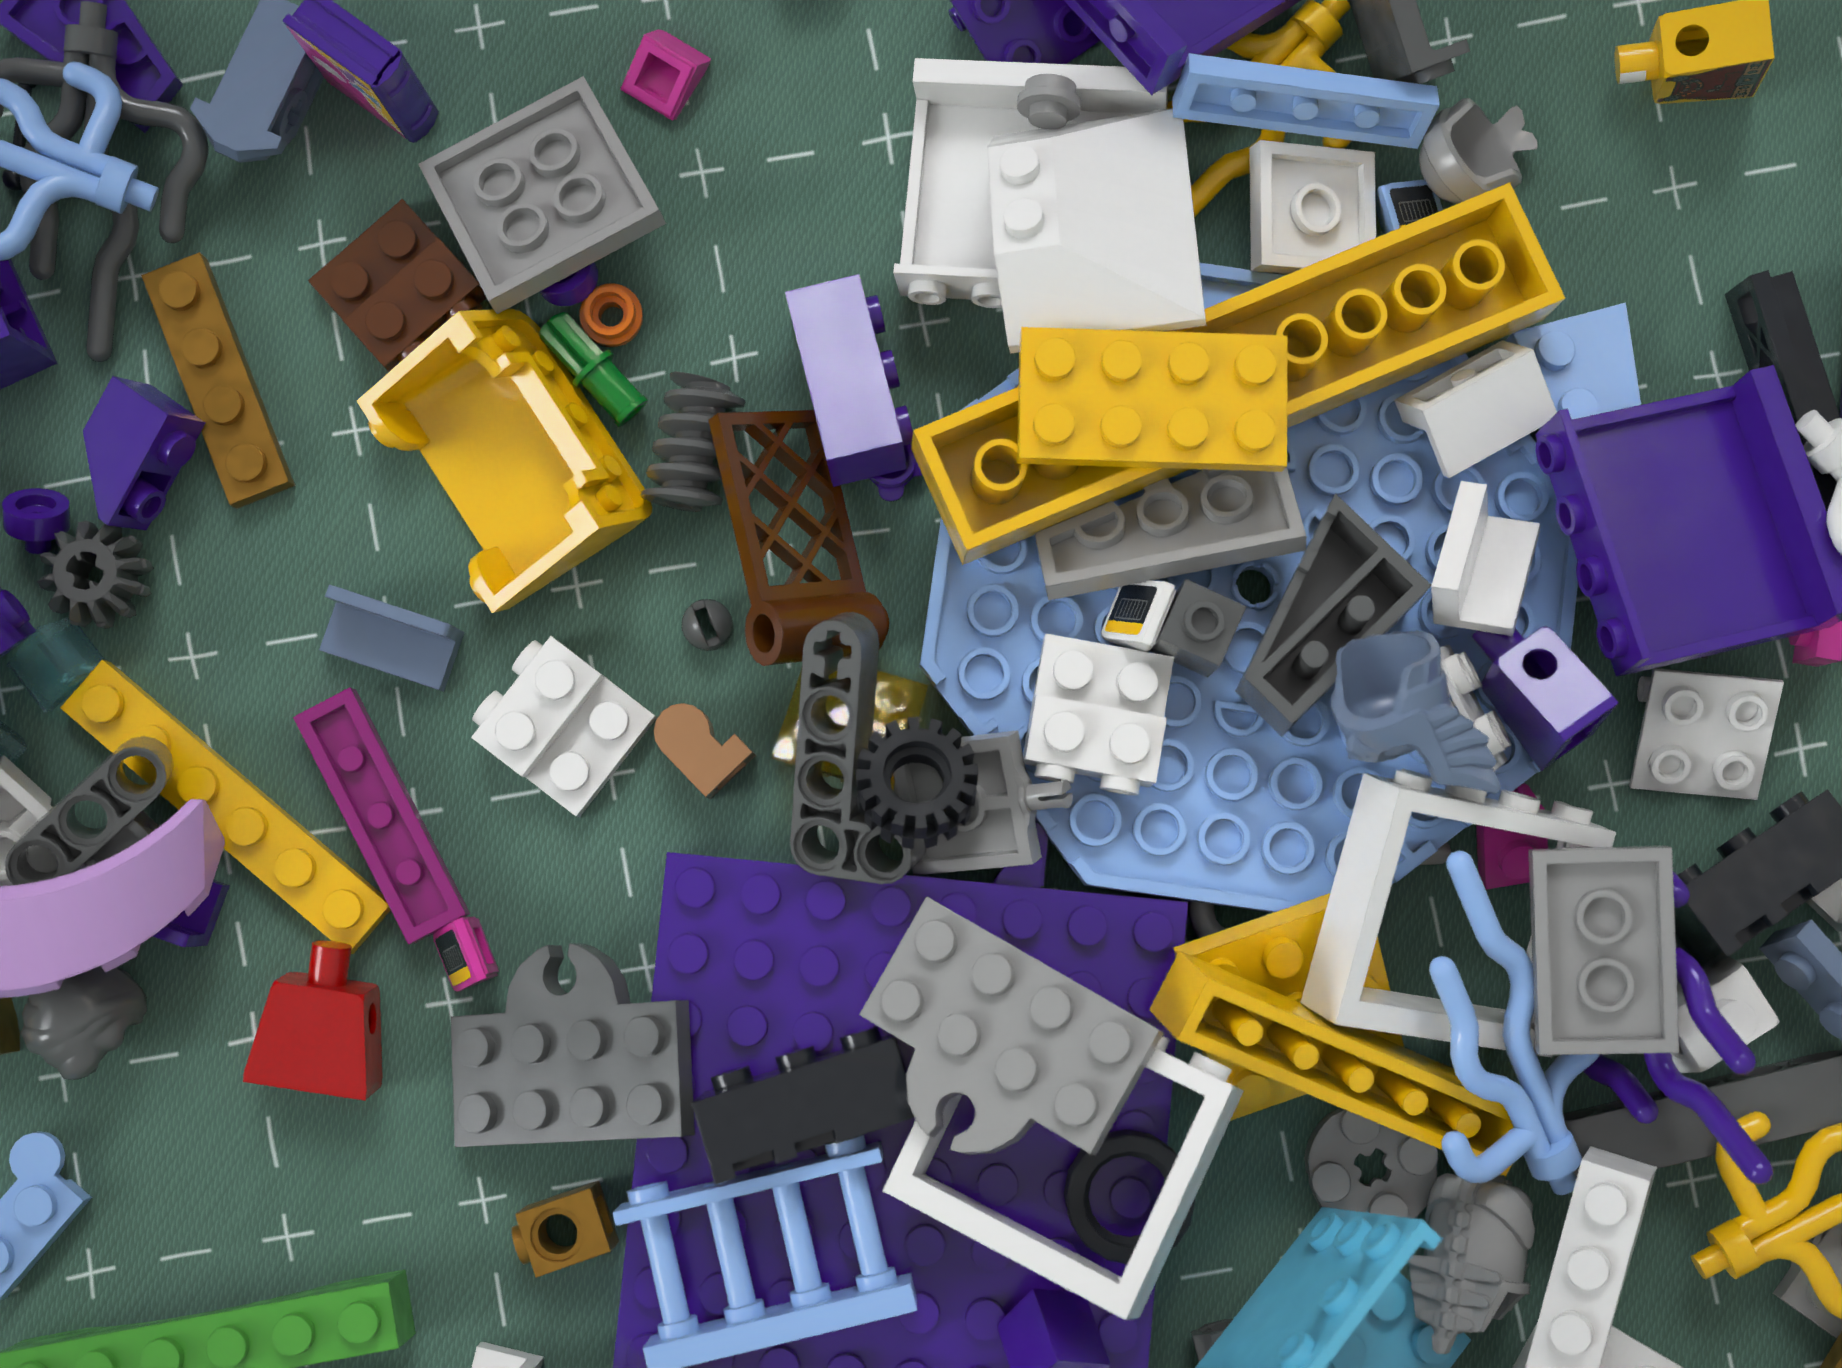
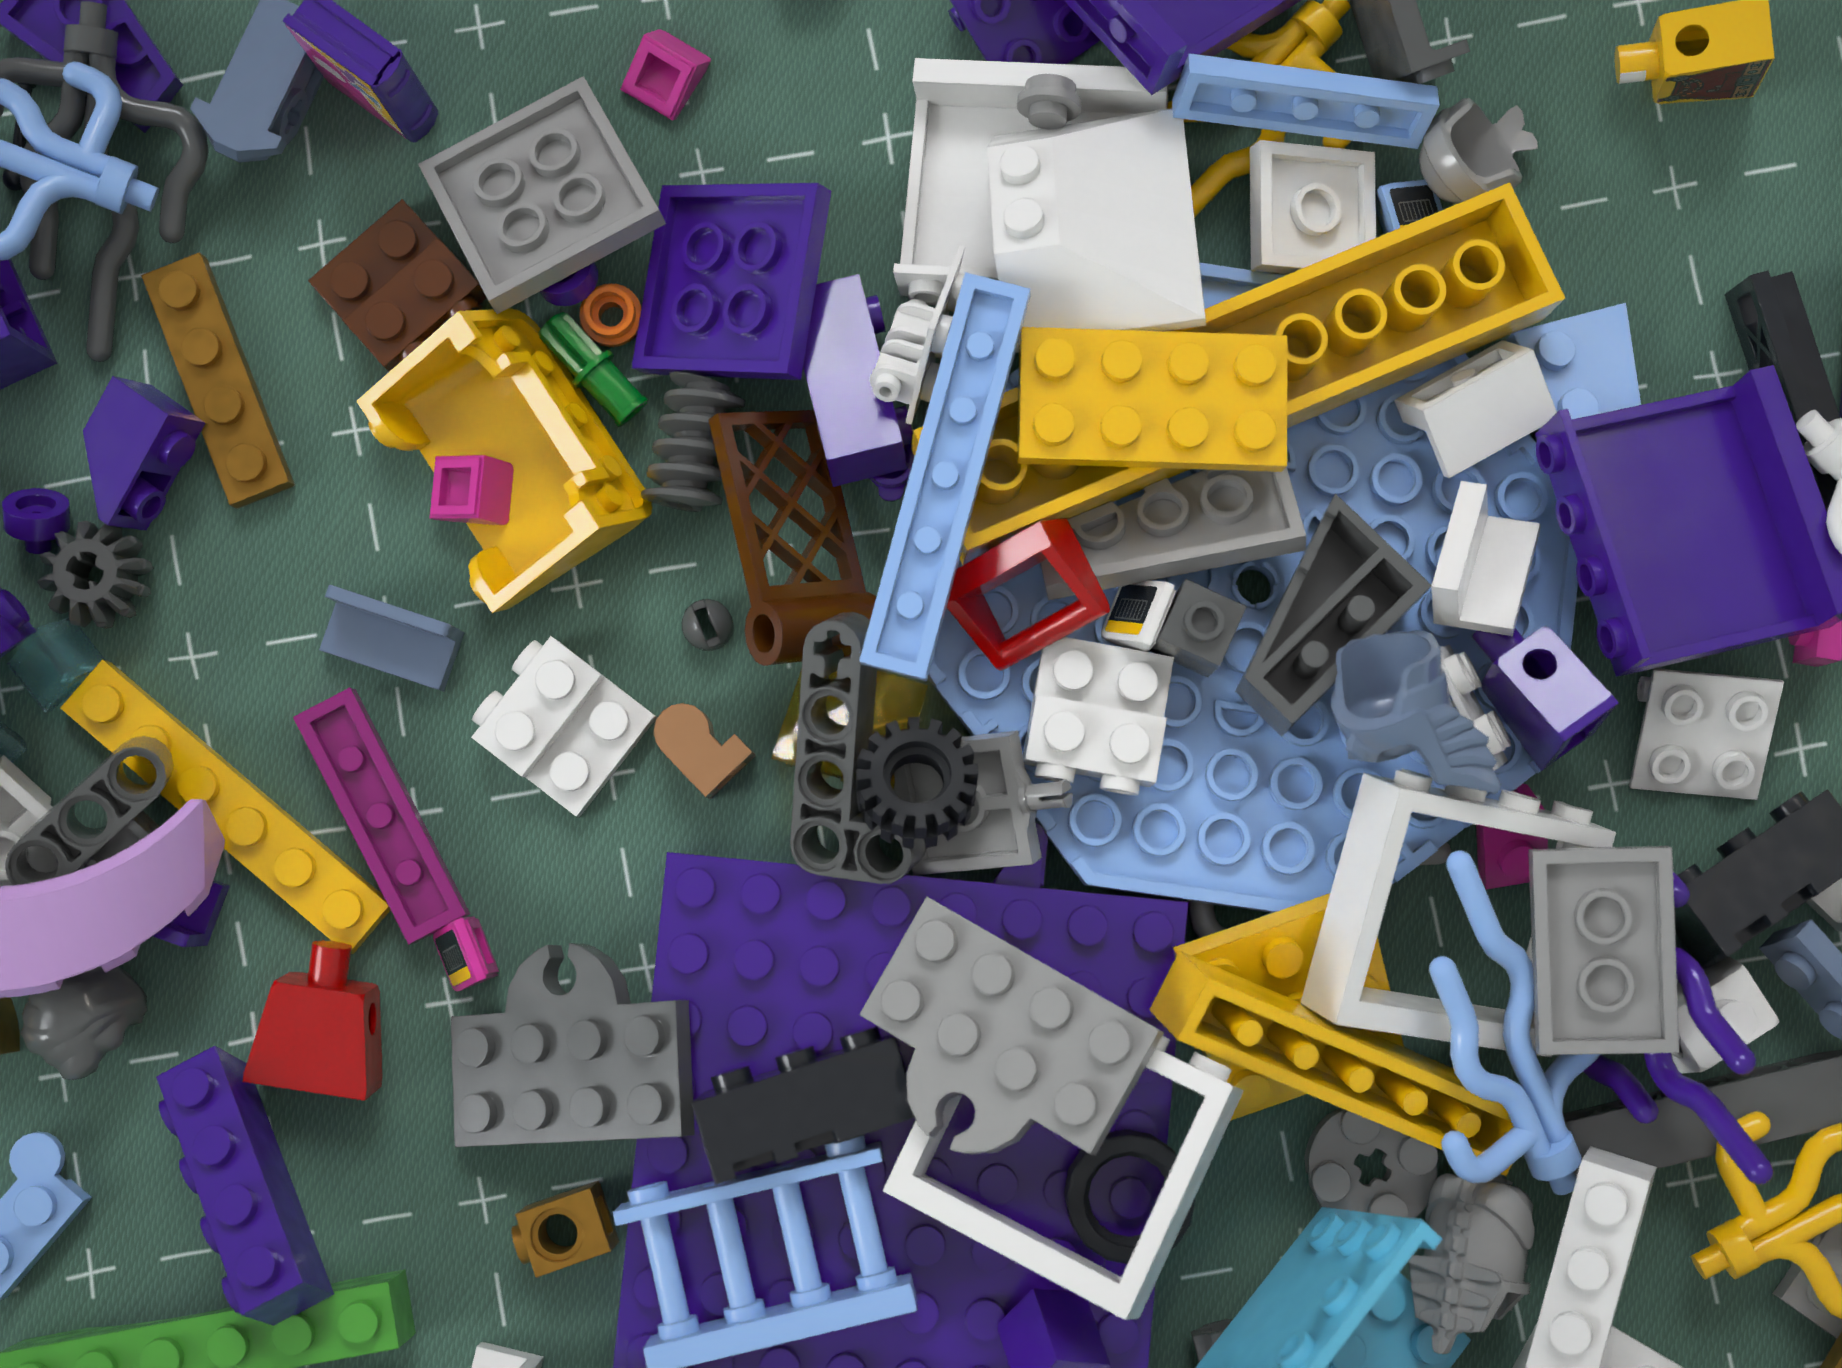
none -> dark purple brick [156,1046,334,1326]
none -> dark pink slope [429,455,514,525]
none -> dark purple plate [631,183,832,380]
none -> light blue plate [859,272,1031,681]
none -> white hinge [870,244,966,425]
none -> red tile [946,518,1110,671]

